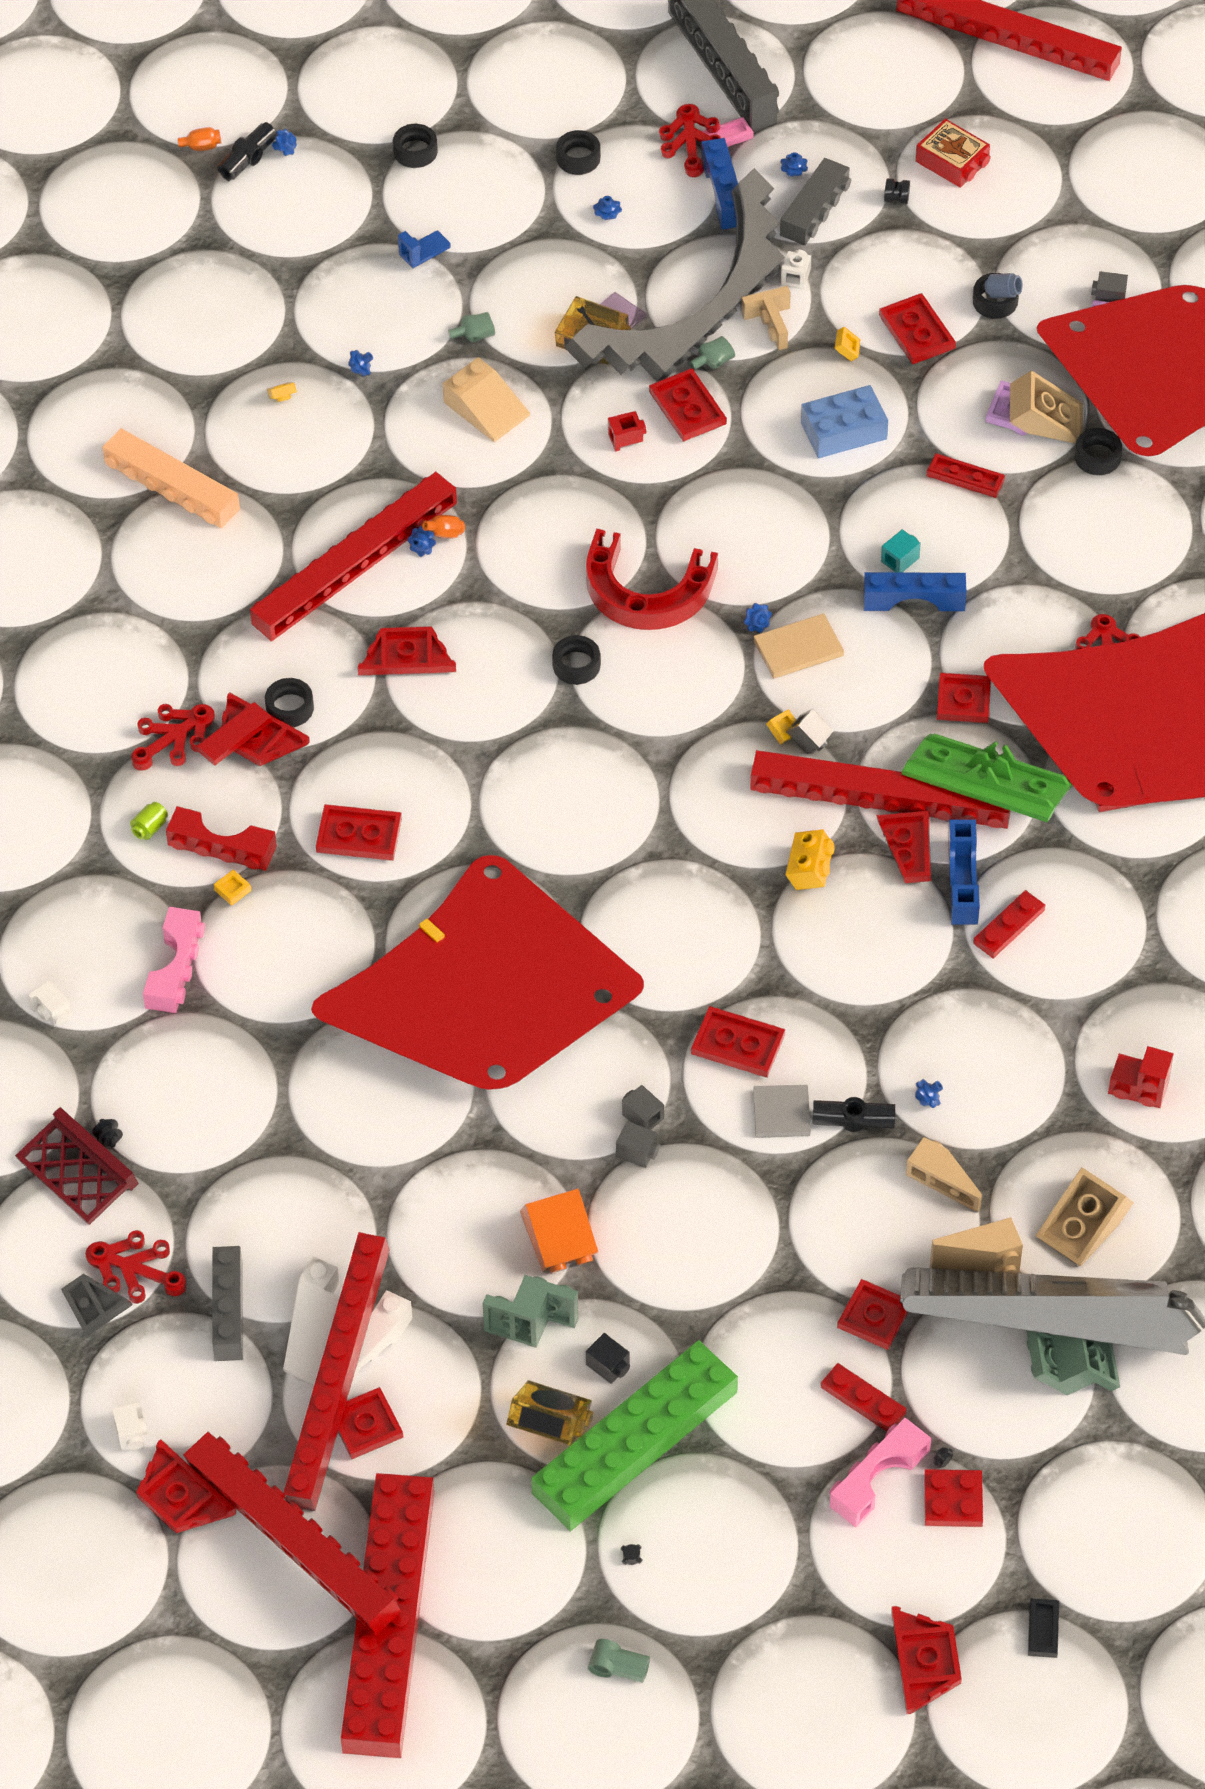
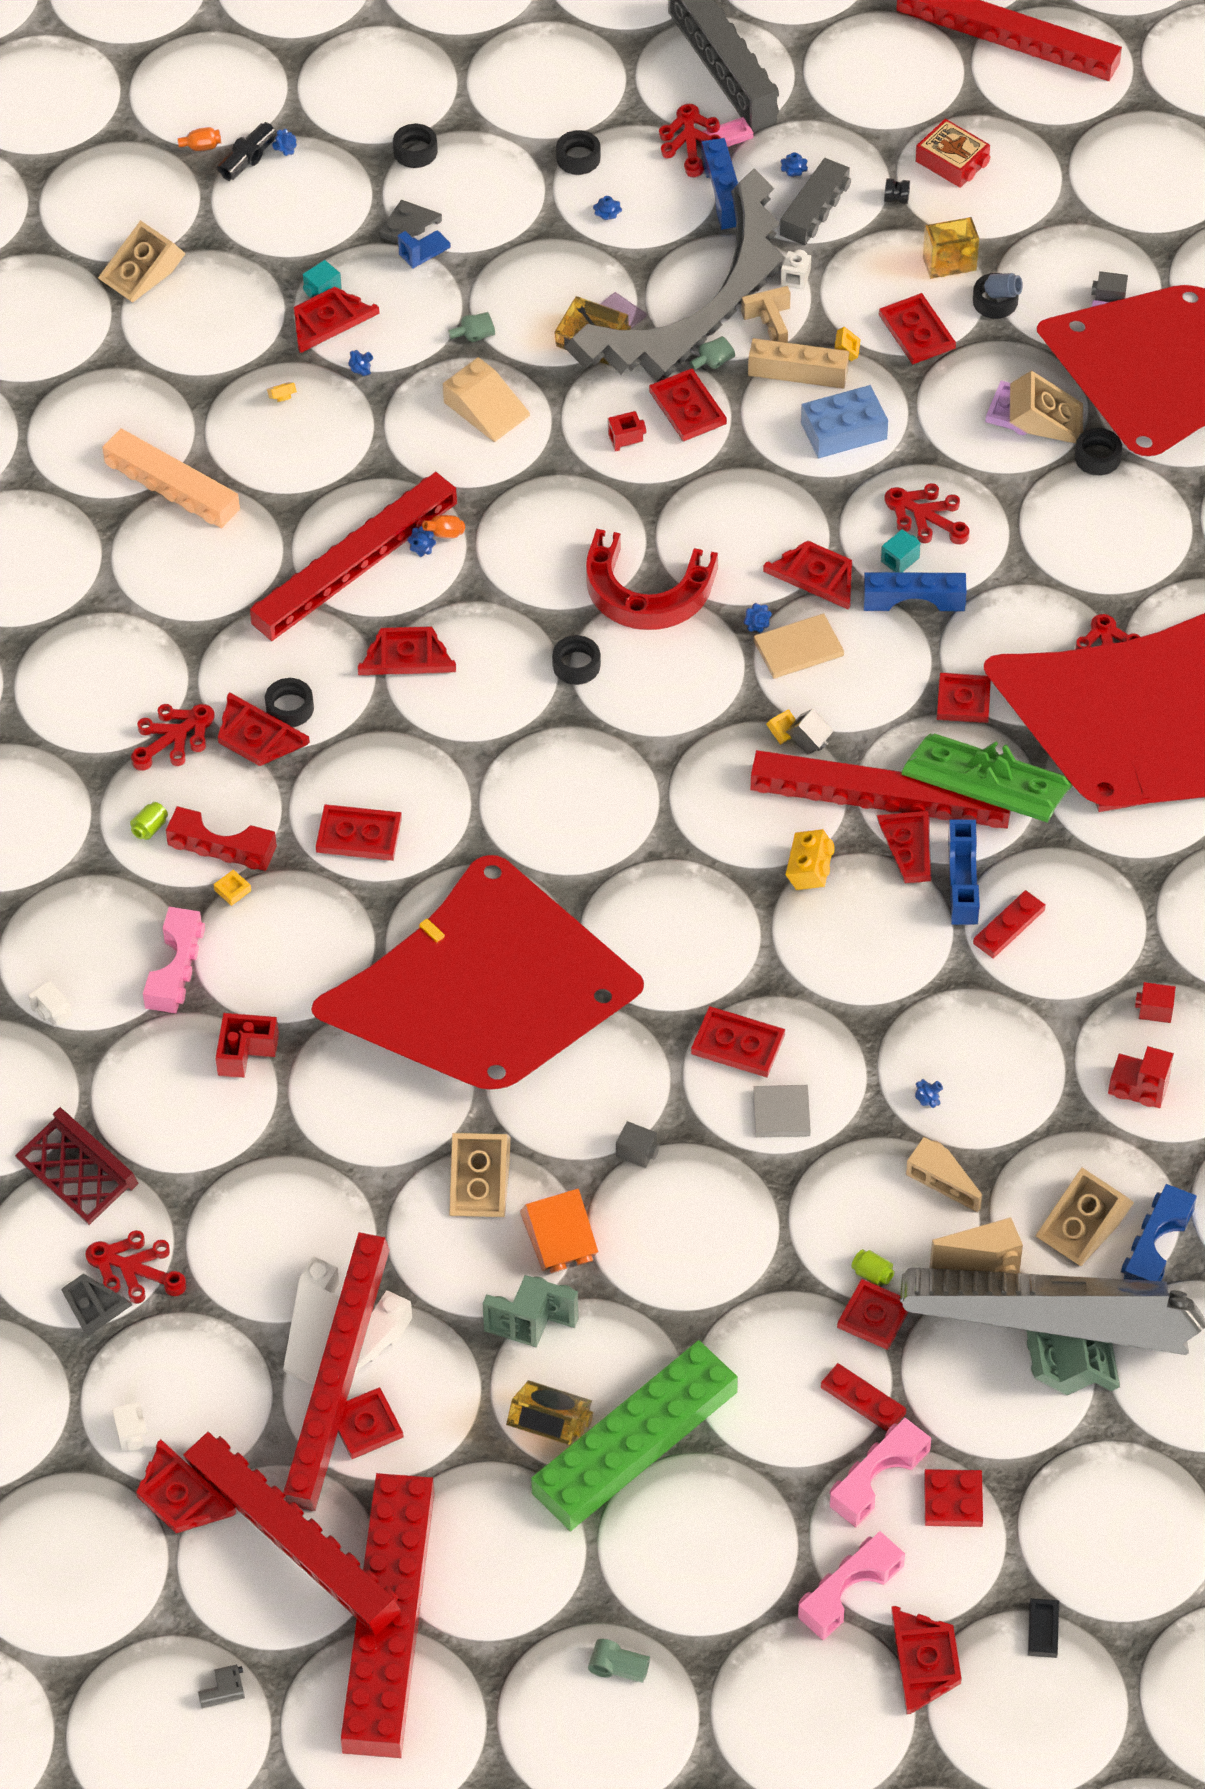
black wheel [92,1119,123,1147] -> none
red tile [197,702,272,766] -> none
dark grey brick [212,1246,243,1361] -> none
black brick [585,1333,630,1384] -> none
black piece [620,1544,643,1565] -> none
dark grey brick [622,1085,664,1130] -> none
black piece [812,1097,896,1132] -> none
red tile [926,453,1005,498] -> none
black piece [933,1447,953,1467] -> none
none -> tan slope [98,220,186,303]
none -> dark grey piece [198,1664,245,1709]
none -> red brick [215,1013,279,1078]
none -> red wing [294,287,380,353]
none -> teal brick [303,260,342,298]
none -> dark grey wing [379,200,442,244]
none -> tan slope [449,1133,511,1217]
none -> tan brick [748,338,849,389]
none -> red wing [763,541,852,609]
none -> bright pink arch [798,1531,905,1640]
none -> lime brick [851,1249,895,1287]
none -> red plant [884,483,970,545]
none -> clear yellow brick [923,217,979,279]
none -> blue arch [1121,1184,1197,1281]
none -> red brick [1135,982,1176,1023]

